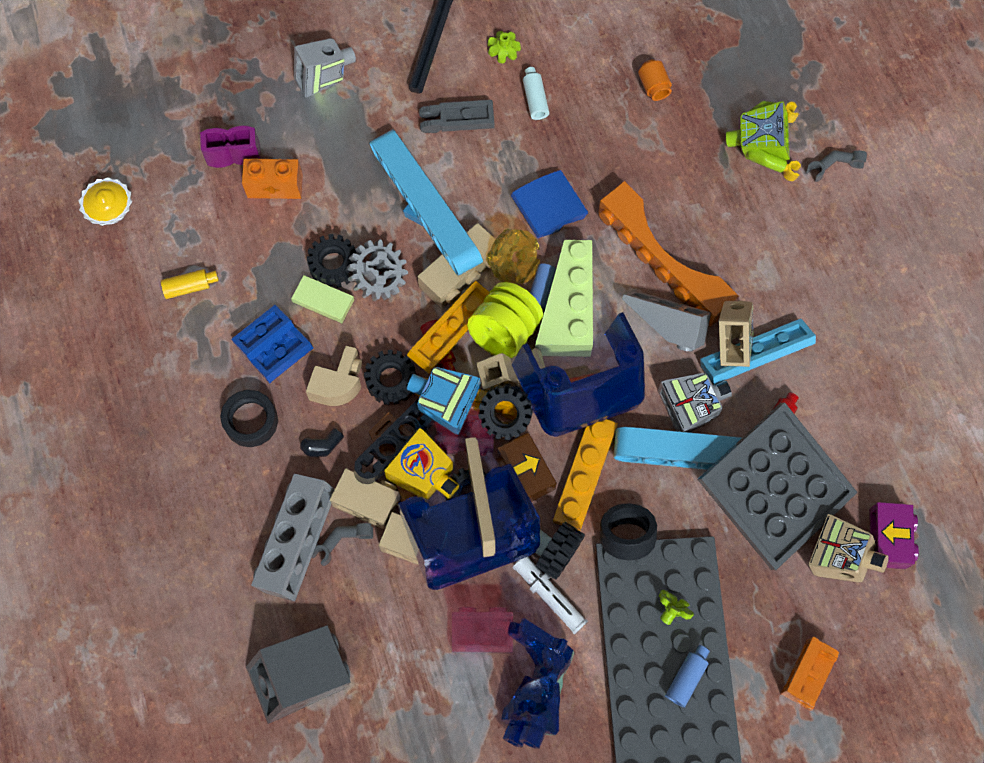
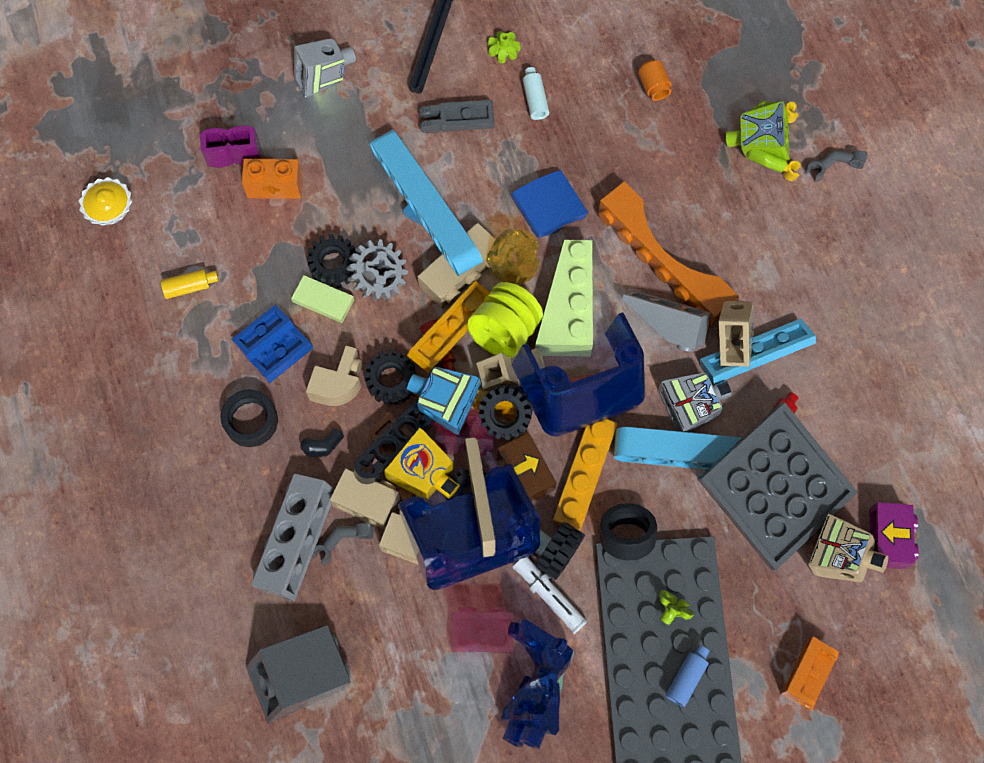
medium blue cylinder [530,264,556,312] -> none

